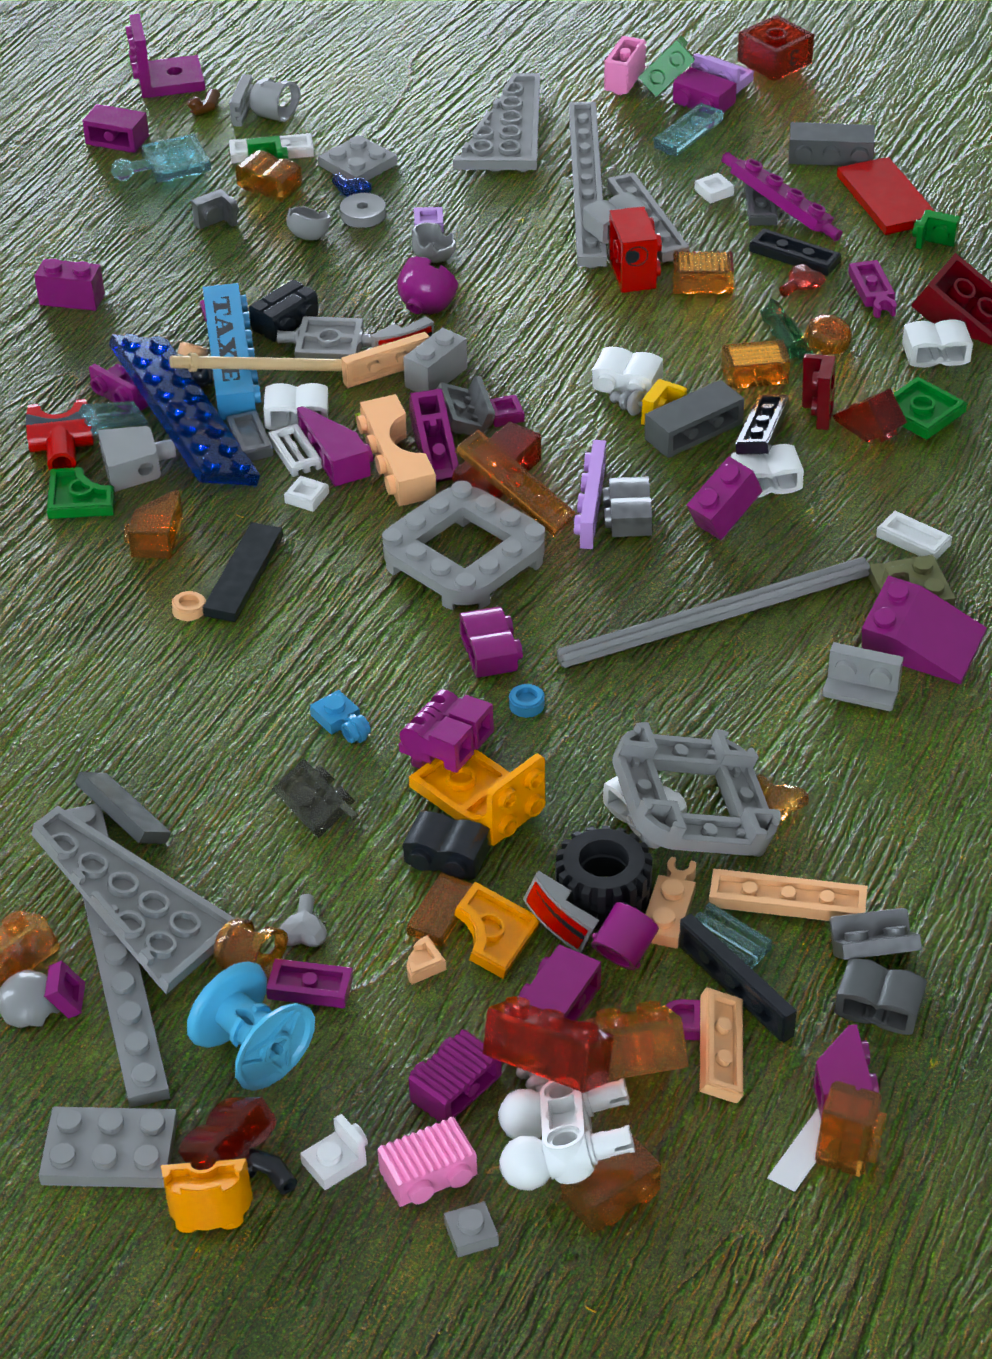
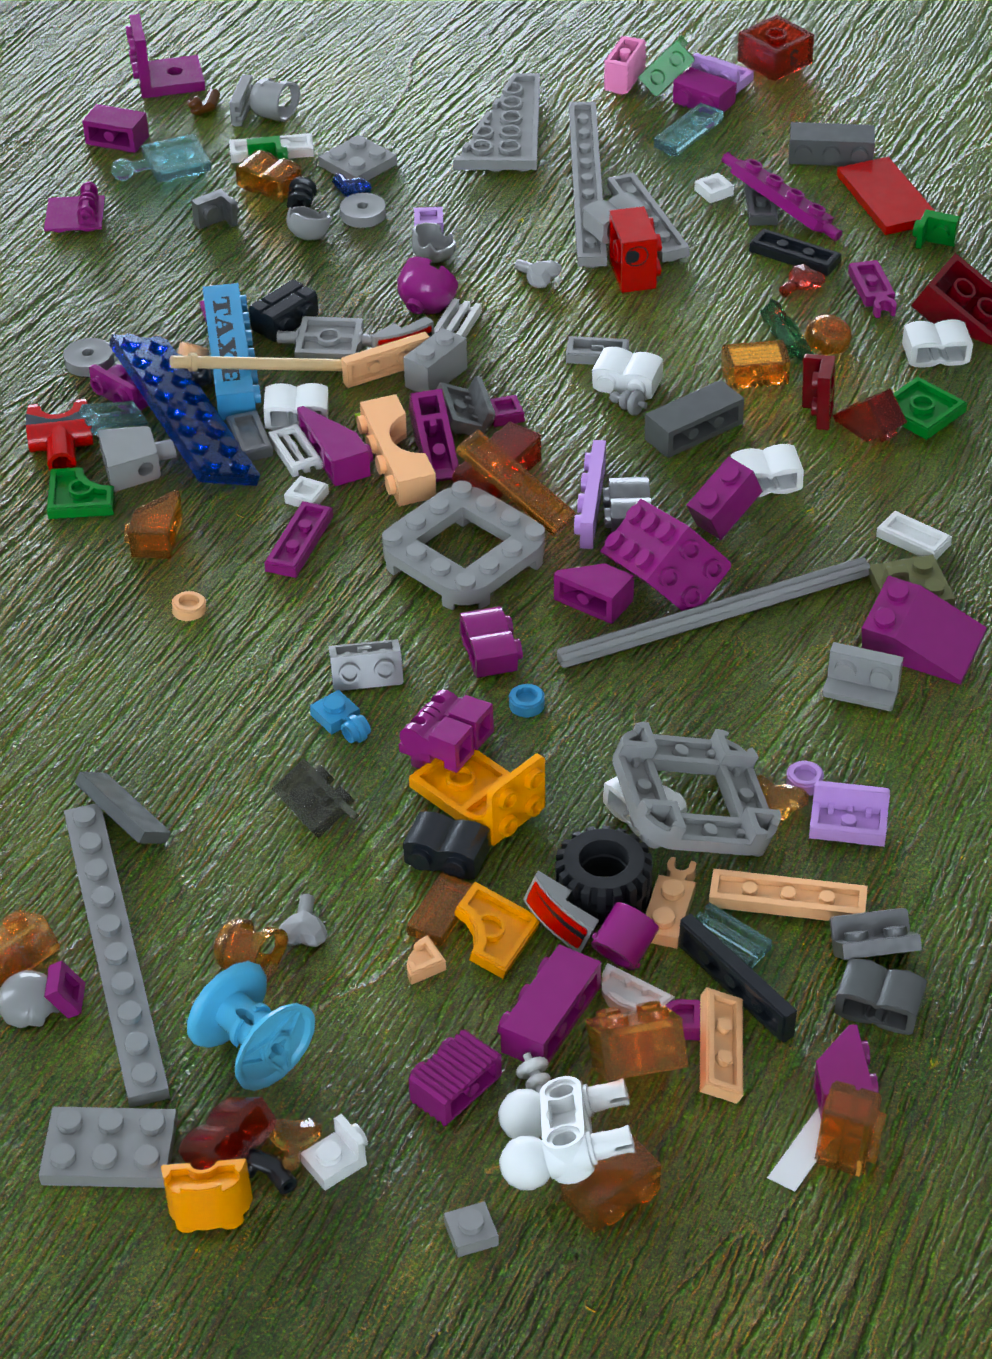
light grey wing [32,806,240,995] -> none
magenta brick [34,258,105,311] -> none
black tile [203,522,283,622] -> none
magenta plate [266,958,353,1008] -> none
bright pink brick [378,1117,477,1207] -> none
clear red brick [482,996,614,1093] -> none
yellow bracket [641,379,687,425] -> none
clear orange brick [672,251,734,294] -> none
black tile [735,395,790,454] -> none
none -> magenta hinge [44,181,105,233]
none -> light grey piece [63,338,114,377]
none -> magenta tile [264,501,334,578]
none -> clear orange rock [267,1119,322,1170]
none -> black bush [287,177,317,209]
none -> light grey bracket [329,639,404,691]
none -> white tile [434,298,482,338]
none -> light grey rock [514,259,562,288]
none -> magenta slope [554,563,634,624]
none -> light grey tile [566,336,629,365]
none -> magenta bracket [600,498,731,611]
none -> white tile [602,963,675,1019]
none -> lavender tile [786,761,824,796]
none -> lavender bracket [809,780,890,847]

